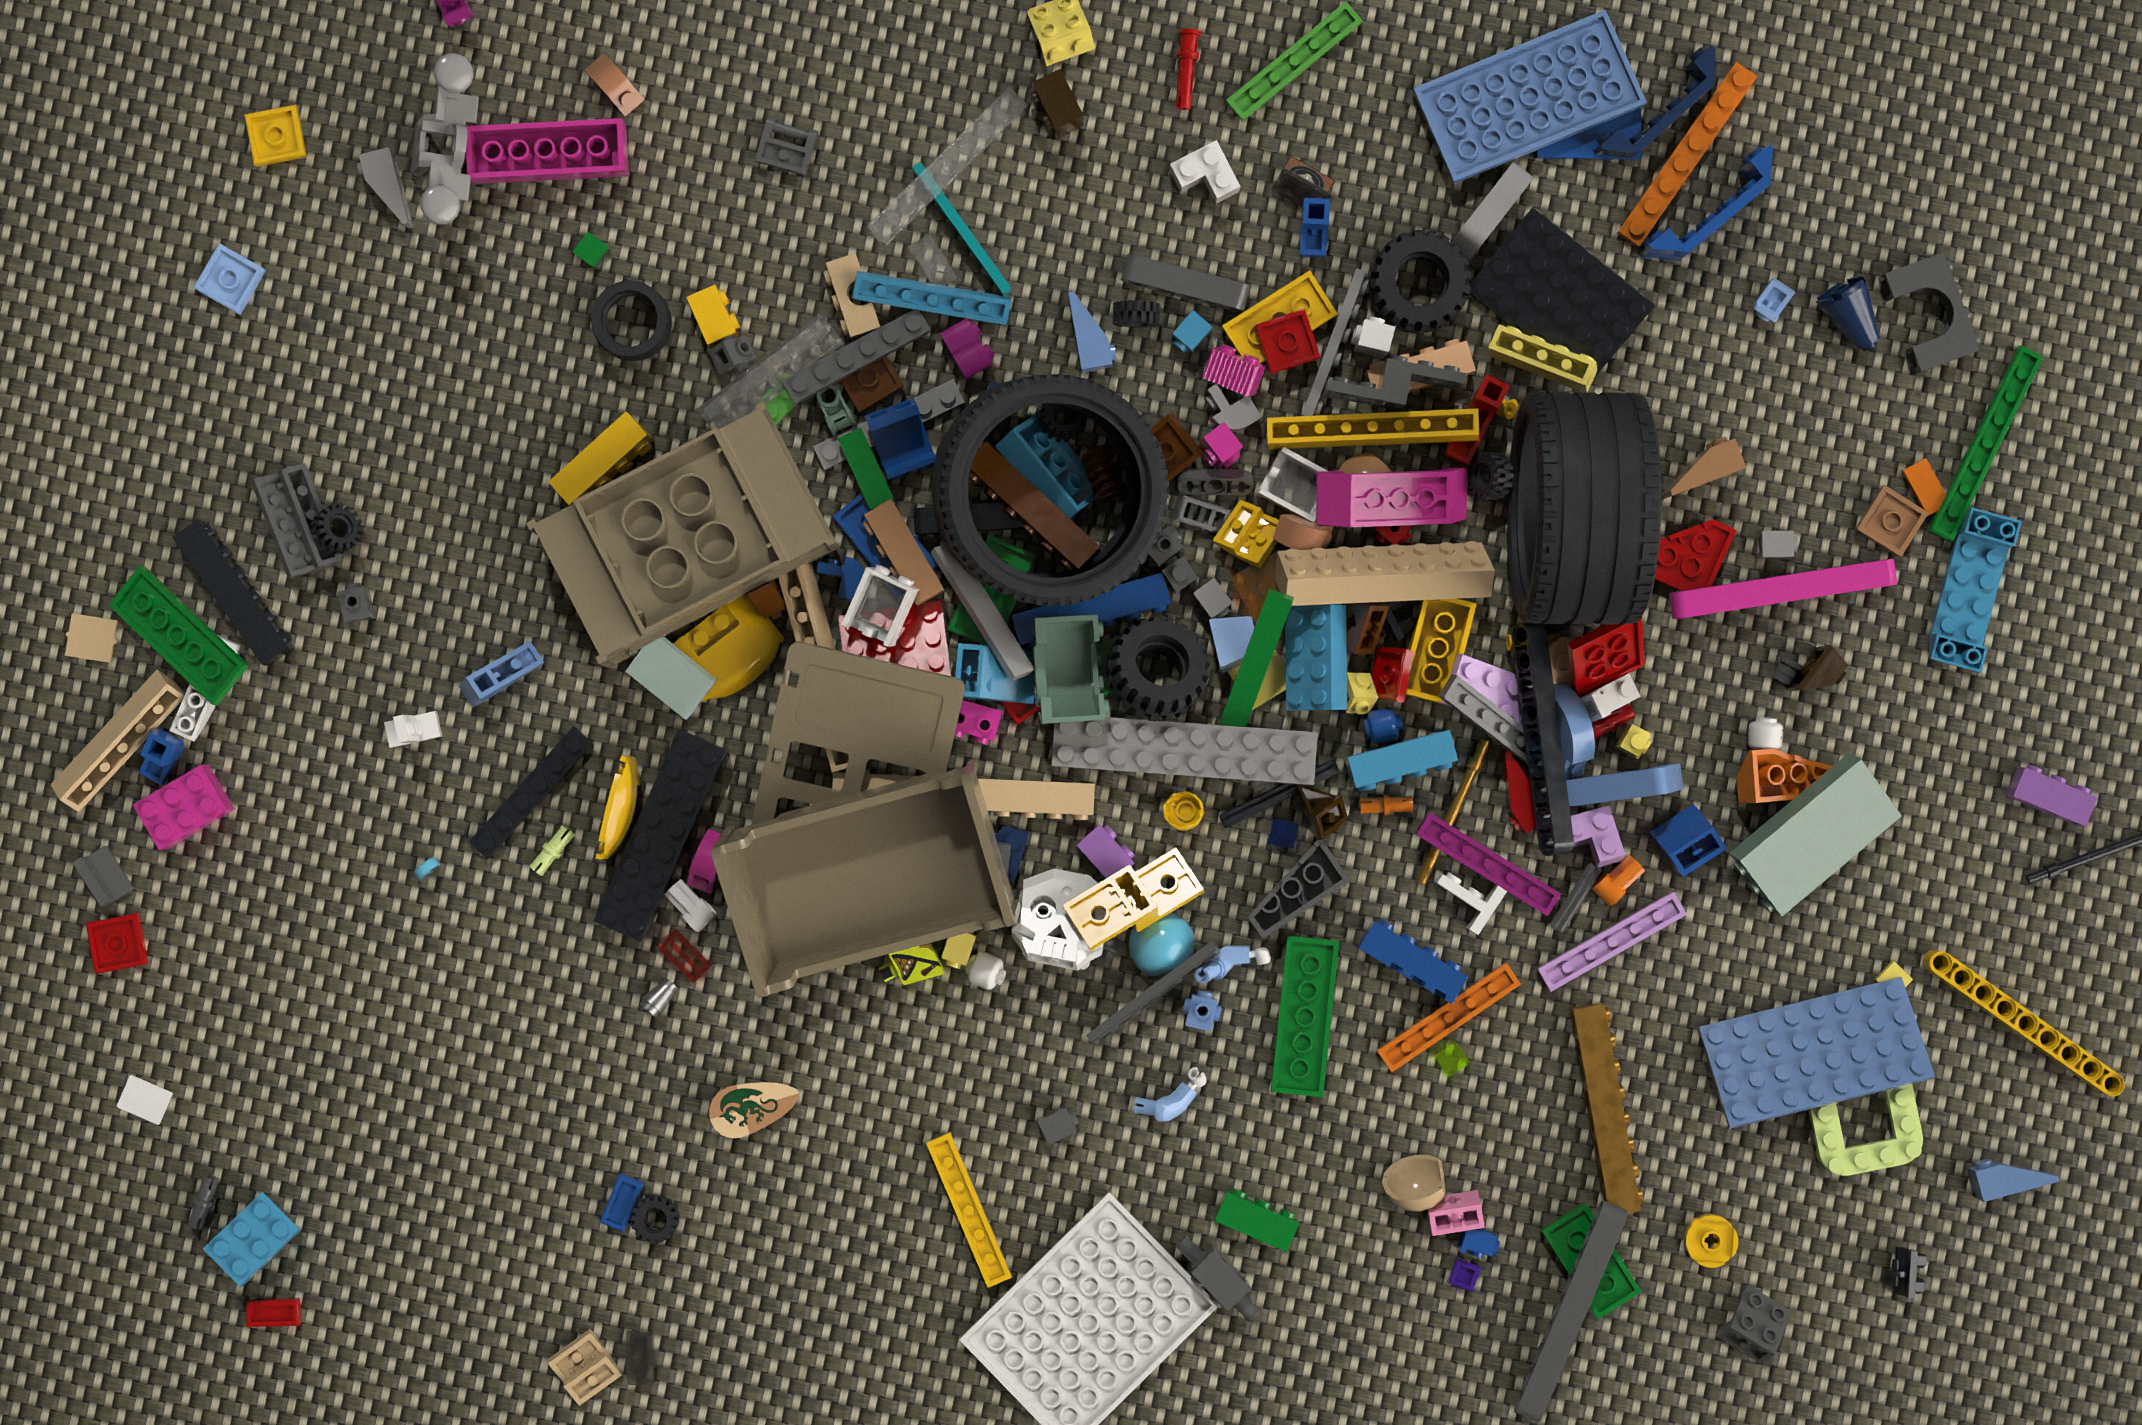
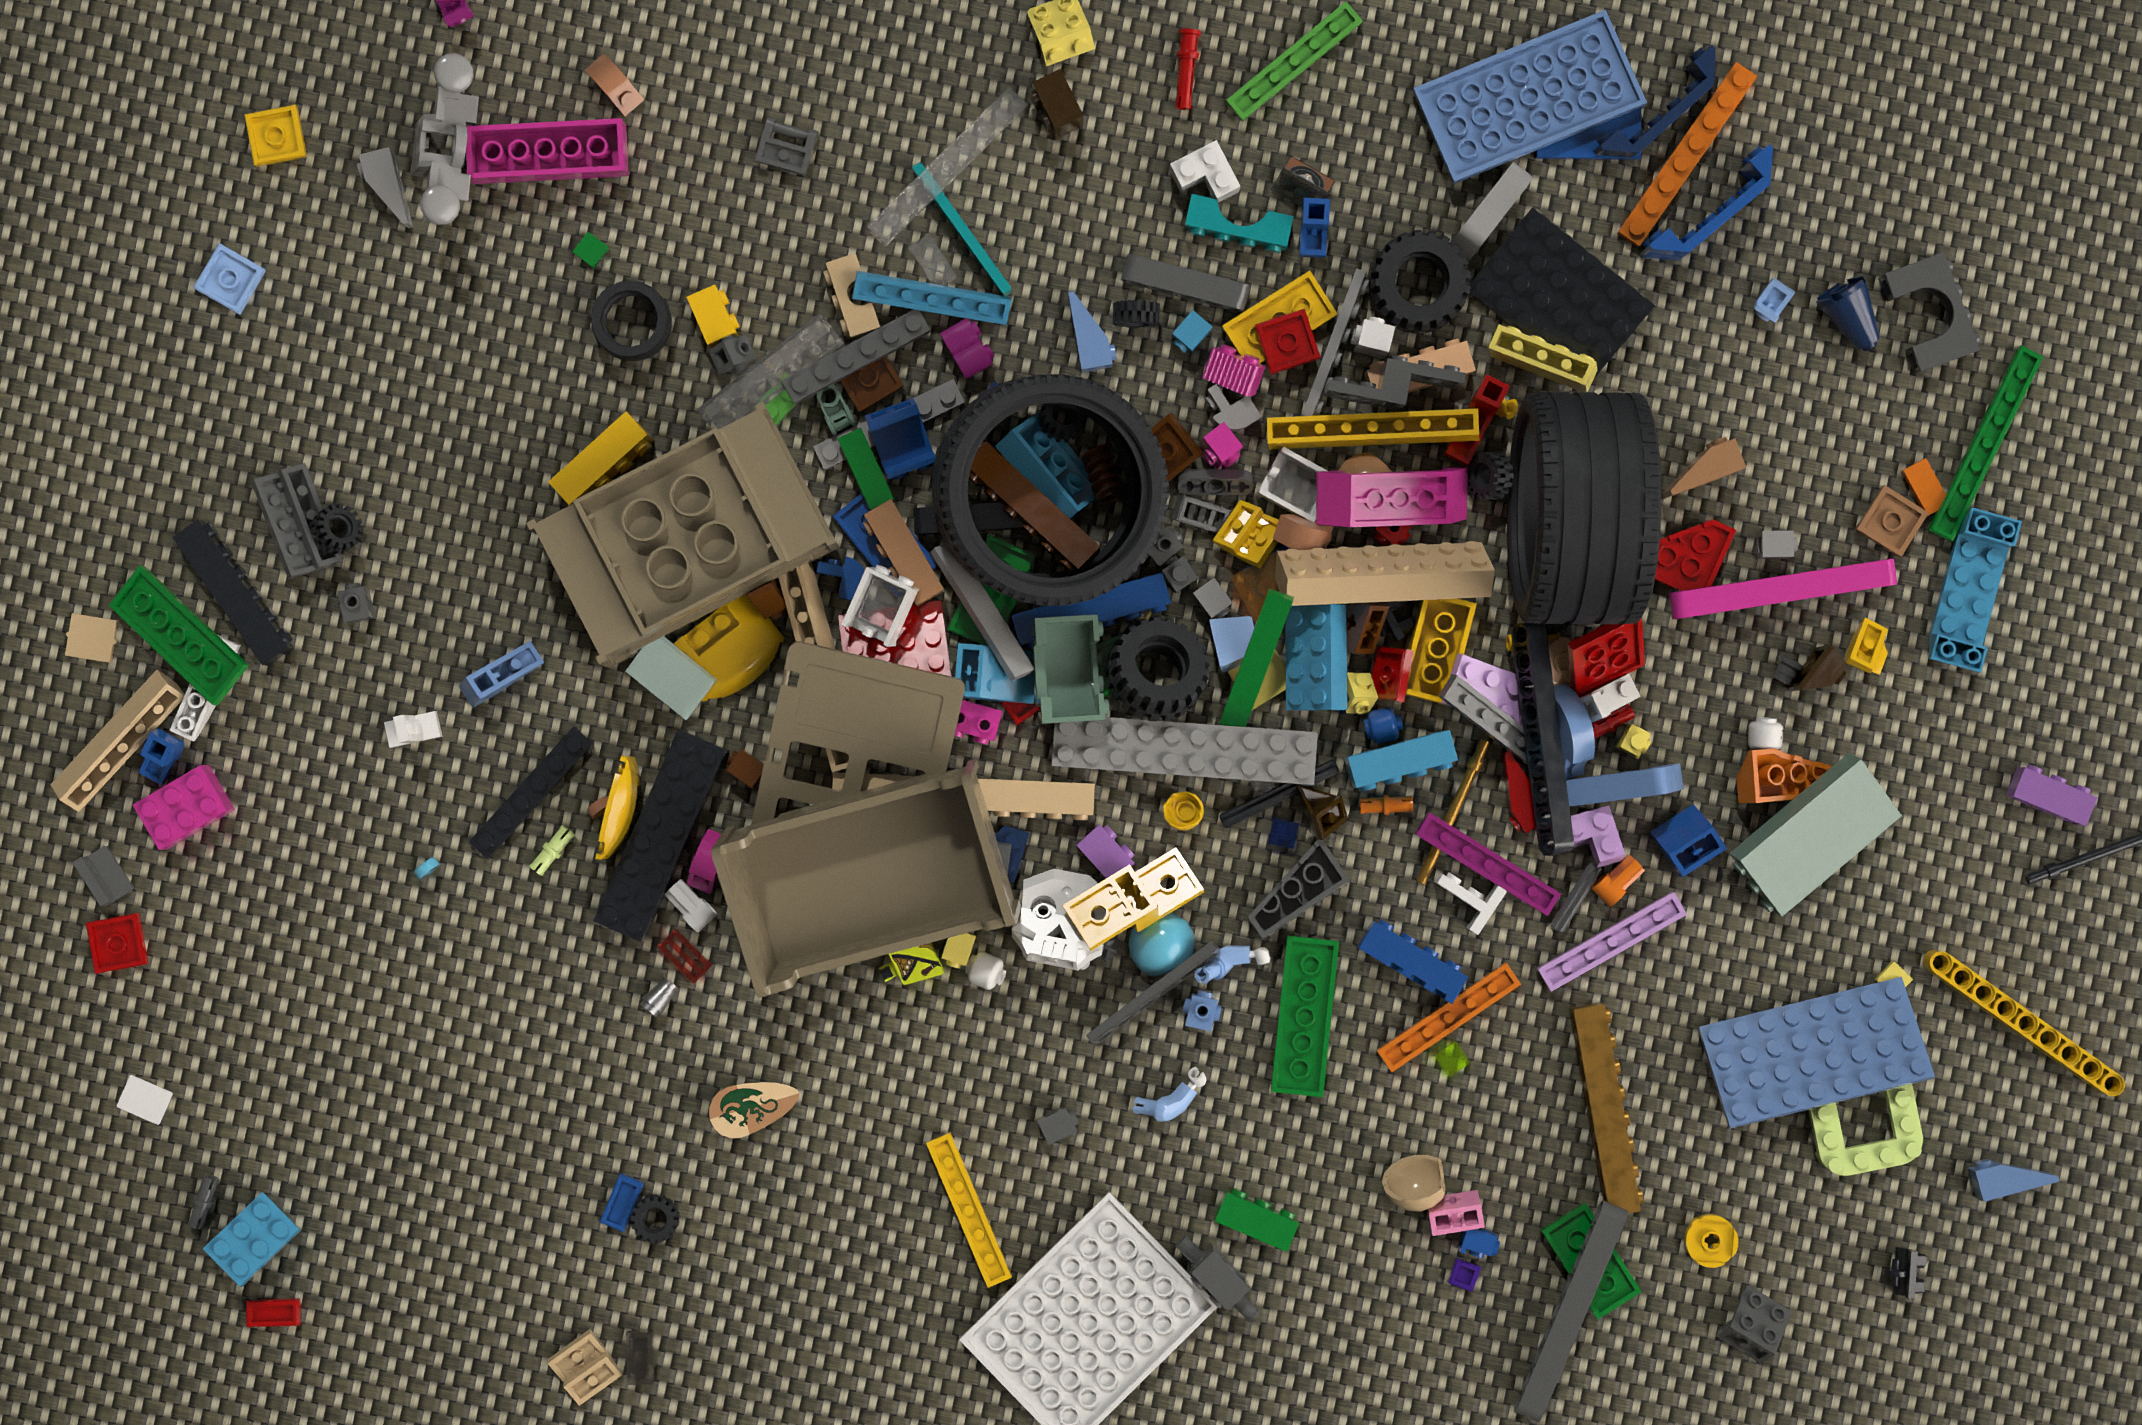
none -> nougat tile [587,796,609,819]
none -> reddish brown brick [726,749,764,788]
none -> teal arch [1184,194,1294,253]
none -> yellow slope [1845,617,1888,675]

